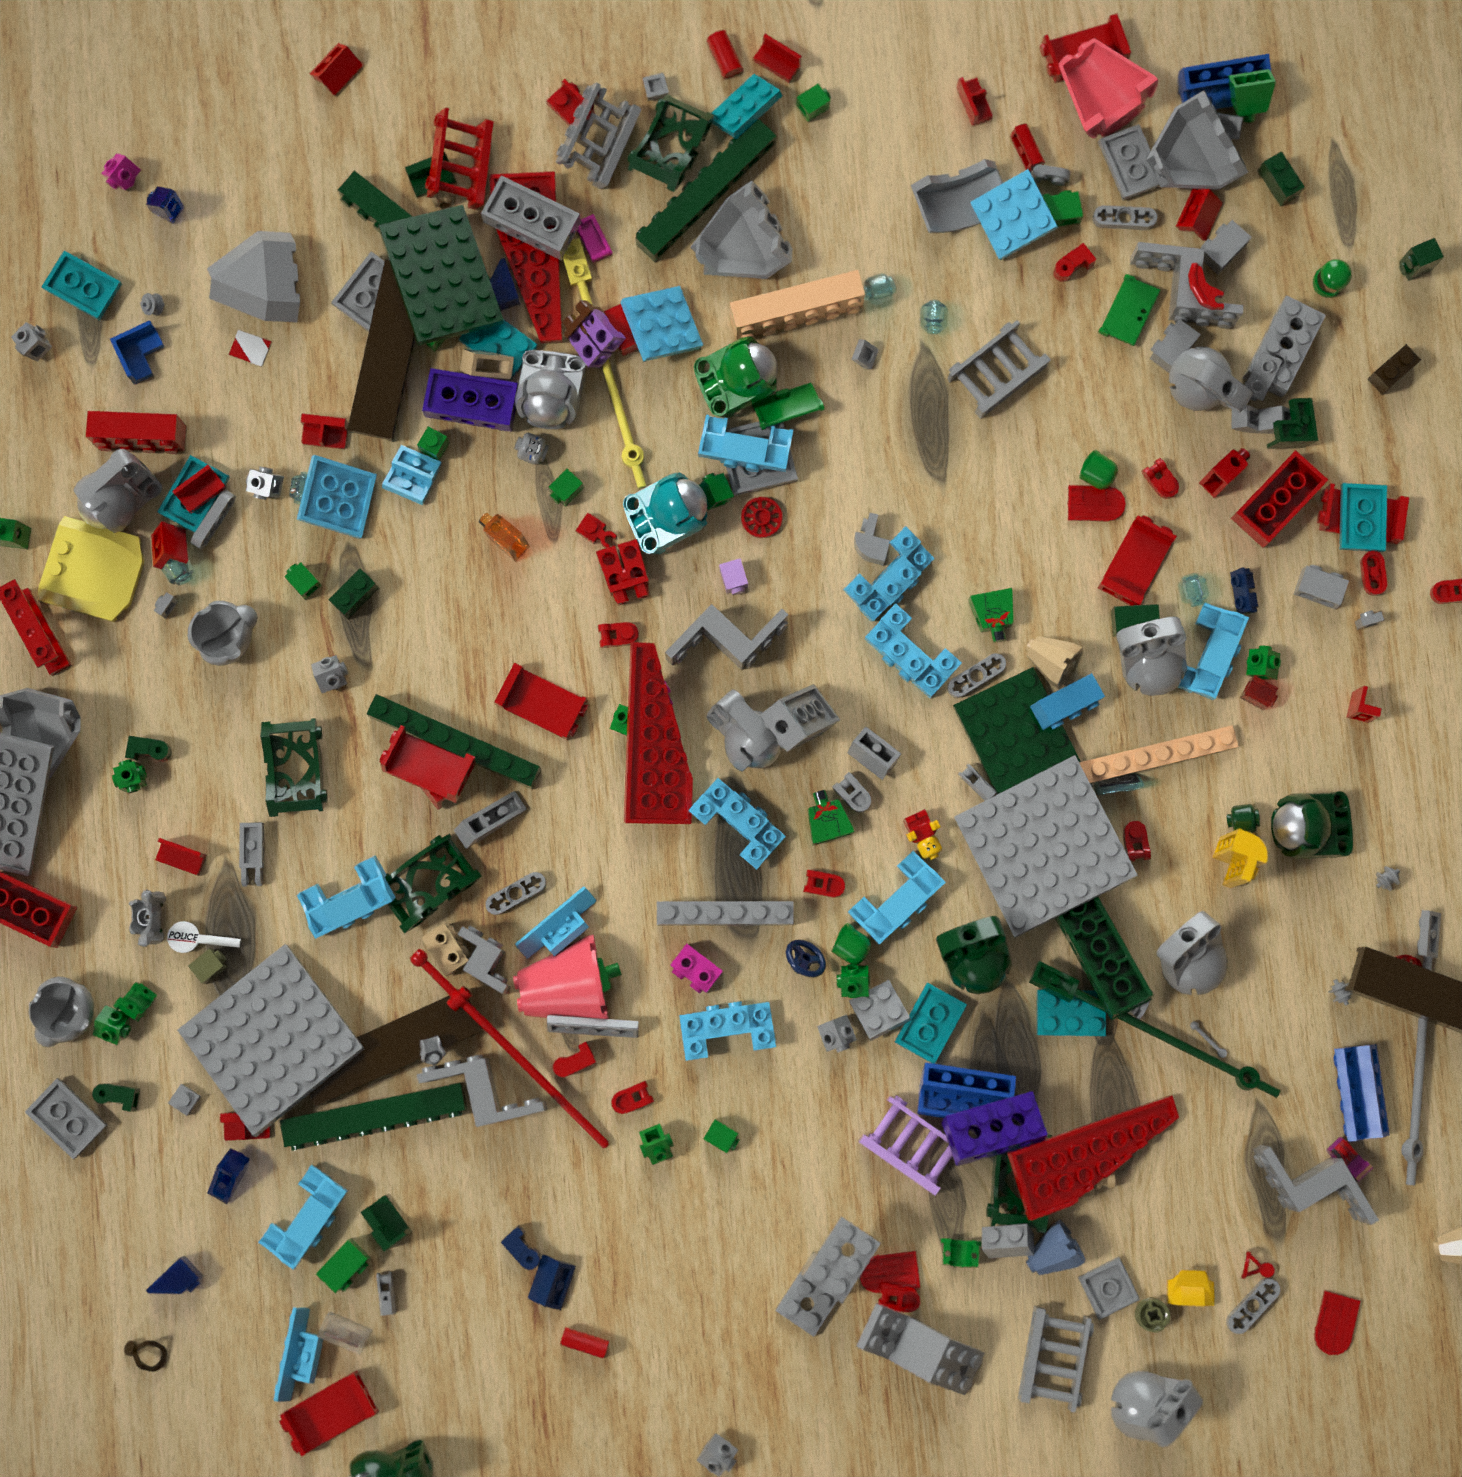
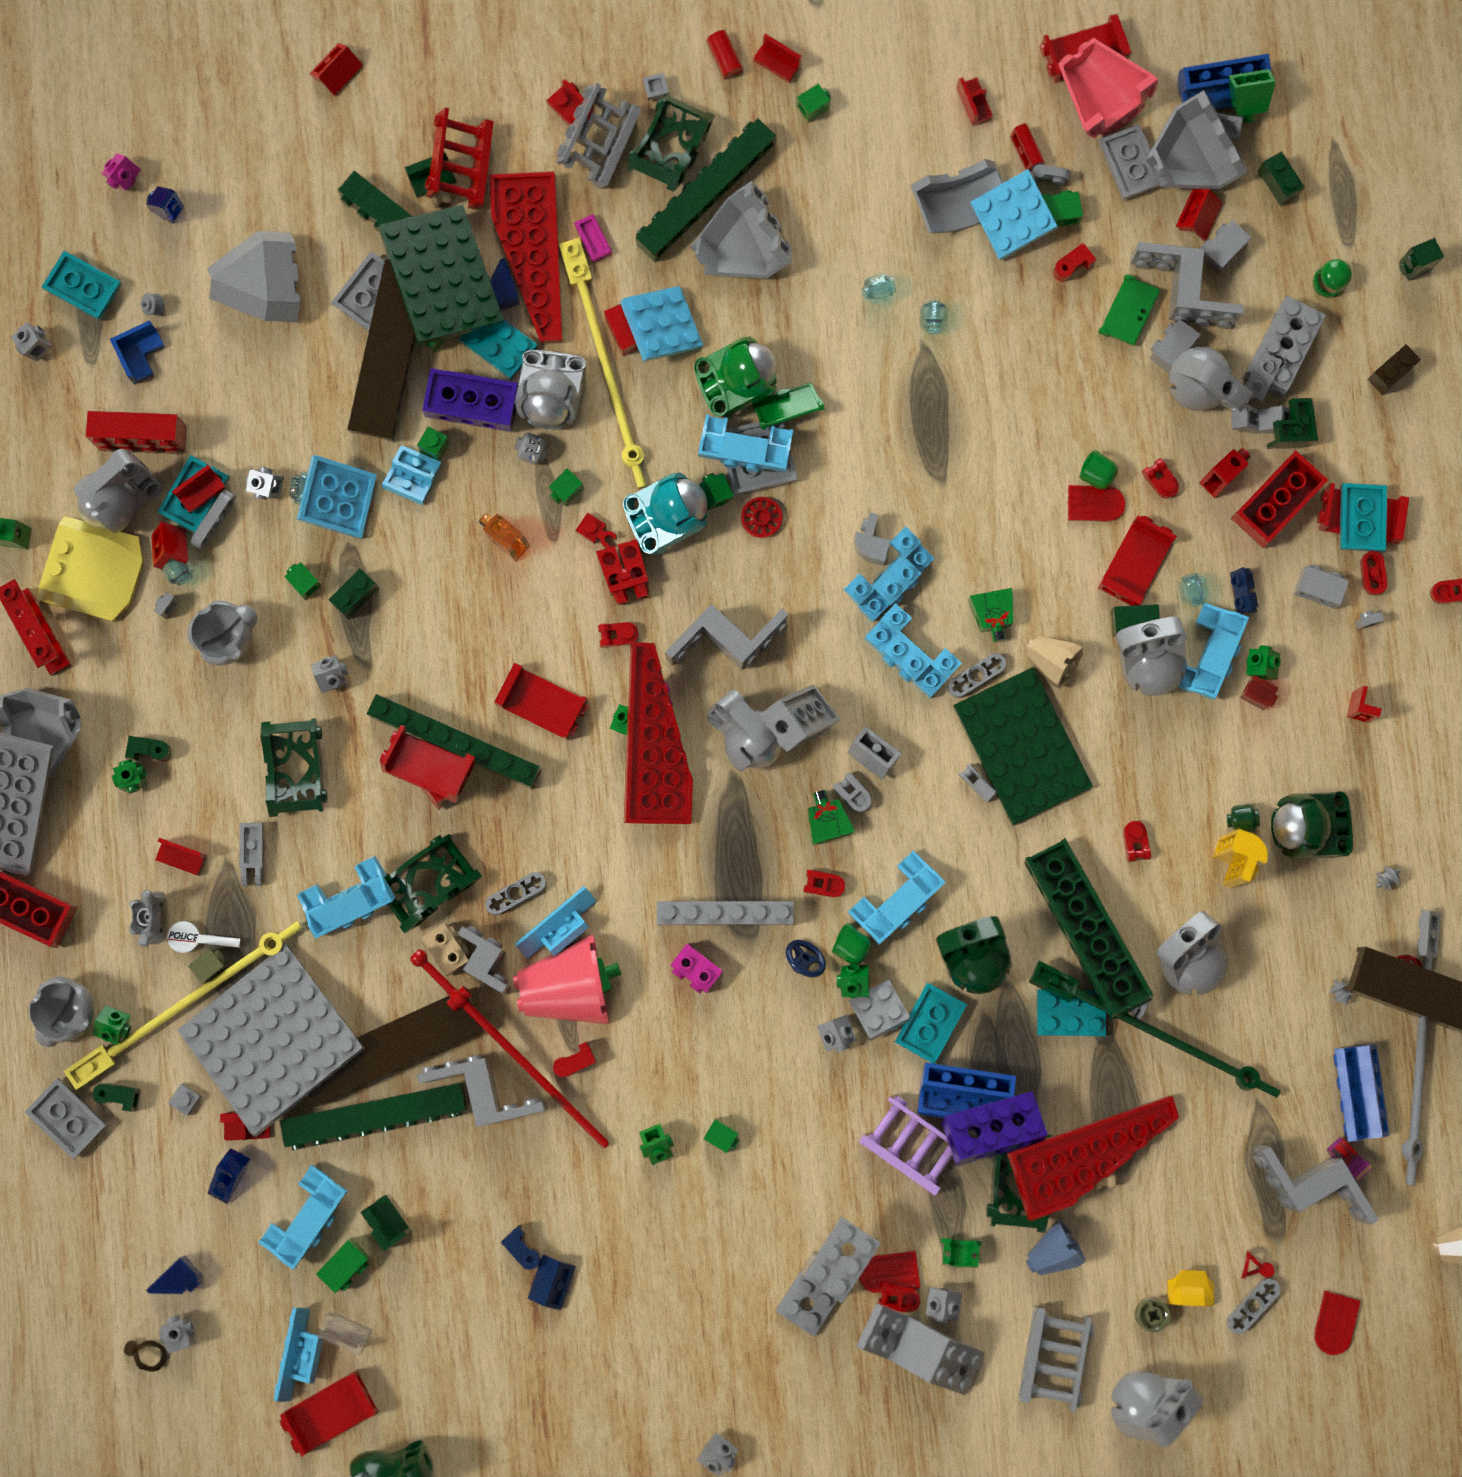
green piece [113,982,157,1022] -> none
white sticker [228,330,271,367] -> none
red panel [300,413,348,449] -> none
light grey bar [376,1271,396,1316] -> none
light grey arm [420,1036,446,1065] -> none
light grey slope [454,791,527,849] -> none
tan slope [460,349,514,379] -> none
light grey brick [481,176,581,260] -> none
light grey tile [547,1015,639,1038] -> none
red brick [560,1327,609,1359] -> none
medium lavender hips [562,300,626,368] -> none
red plate [611,1080,654,1114] -> none
medium azure bracket [679,1001,776,1061] -> none
medium azure bracket [688,778,786,870] -> none
teal plate [711,74,783,139] -> none
lavender brick [719,558,748,595] -> none
light nougat brick [730,270,865,340] -> none
light grey plate [852,339,879,369] -> none
piece [903,809,942,860] -> none
light grey fence [947,320,1051,419] -> none
light grey plate [954,755,1138,938] -> none
light grey brick [982,1224,1034,1258] -> none
dark azure brick [1030,673,1105,730] -> none
light grey tile [1078,1257,1140,1320] -> none
light nougat plate [1079,725,1239,784] -> none
light grey beam [1093,206,1157,230] -> none
slope [1094,773,1144,796] -> none
red piece [1188,263,1224,310] -> none
light grey hinge [1190,1021,1227,1058] -> none
none -> light yellow bar [64,921,302,1090]
none -> light grey brick [159,1315,195,1353]
none -> light grey brick [926,1287,962,1324]

